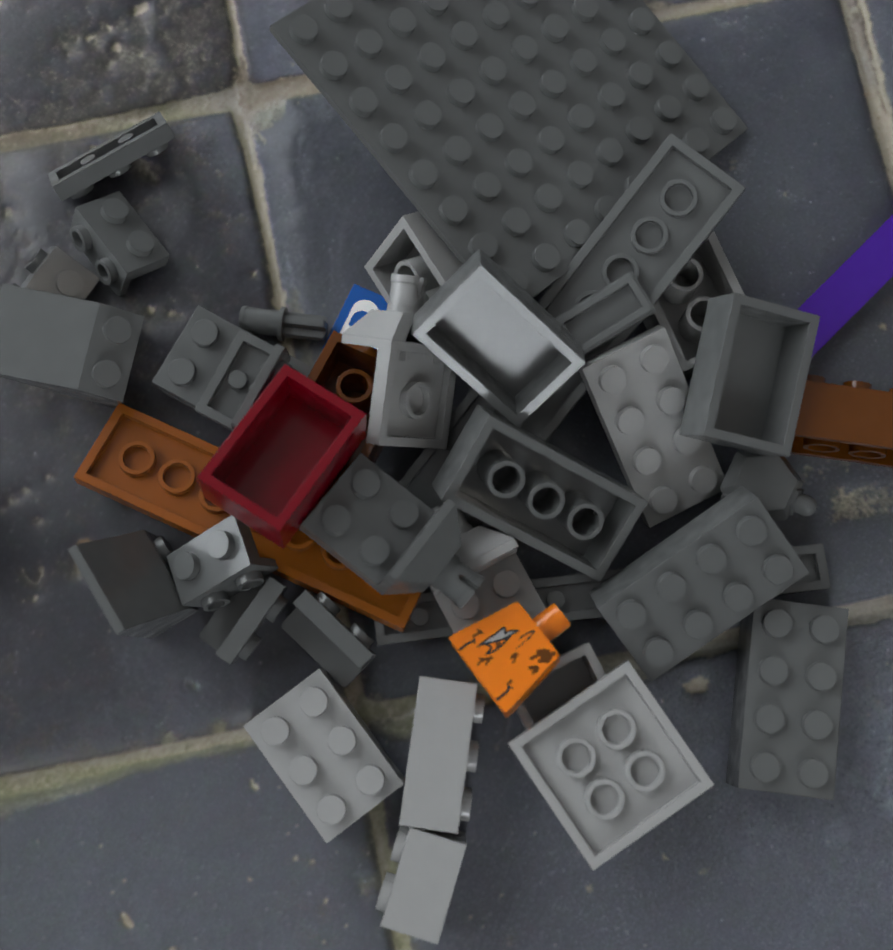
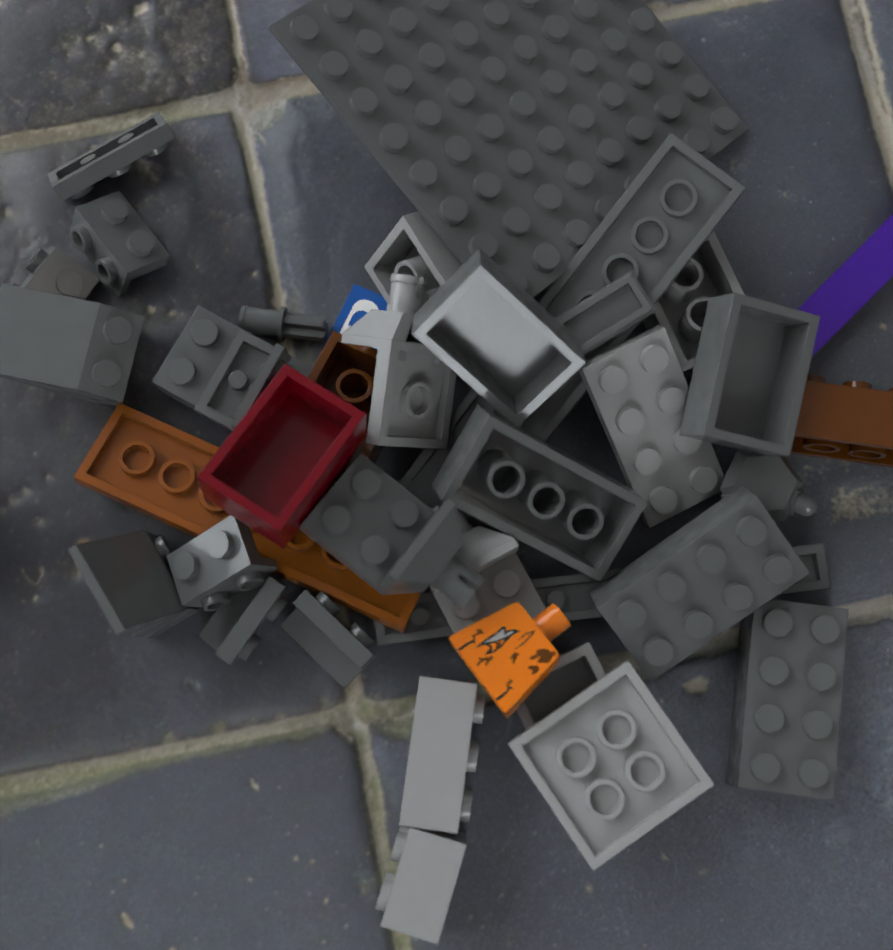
light grey piece [243,668,405,843] -> none

